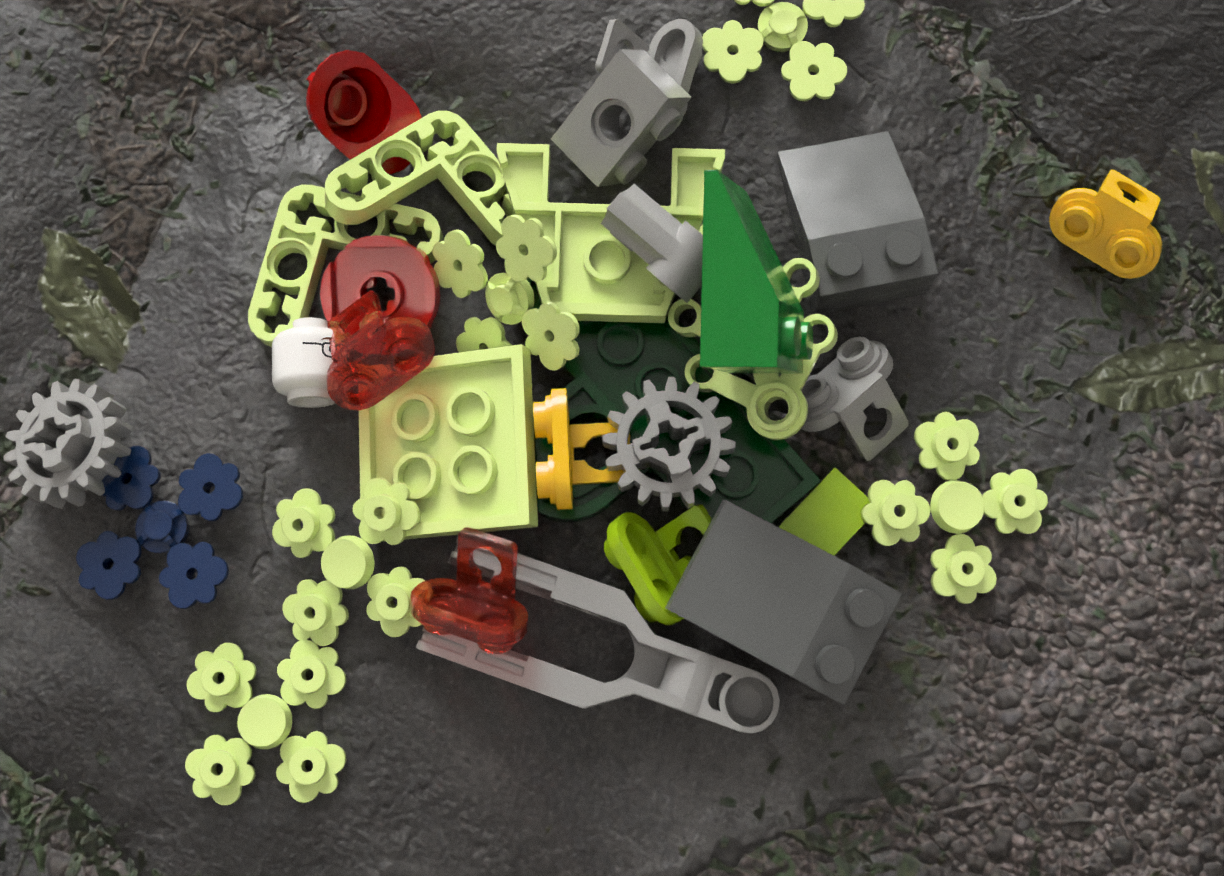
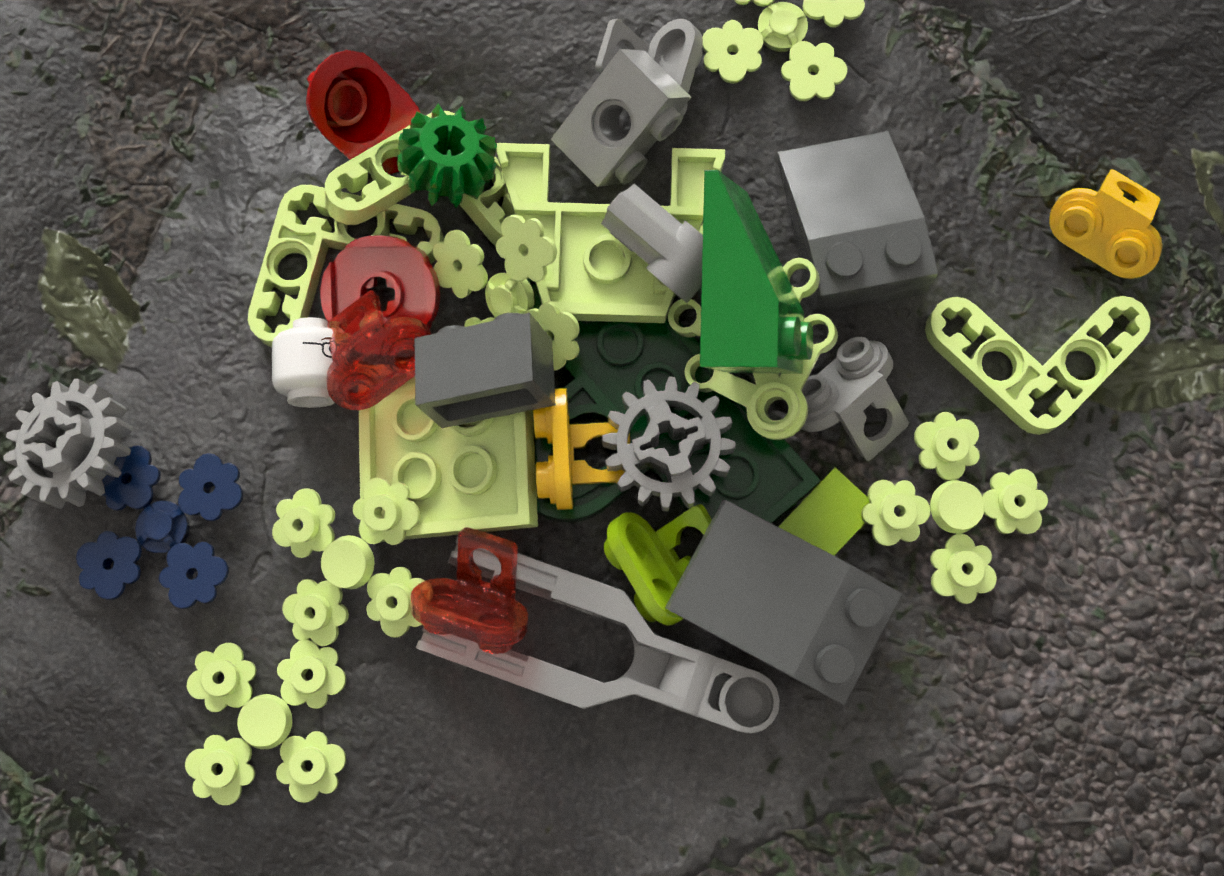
none -> green gear [397,103,497,208]
none -> dark grey piece [415,313,556,428]
none -> yellowish green beam [925,296,1151,435]

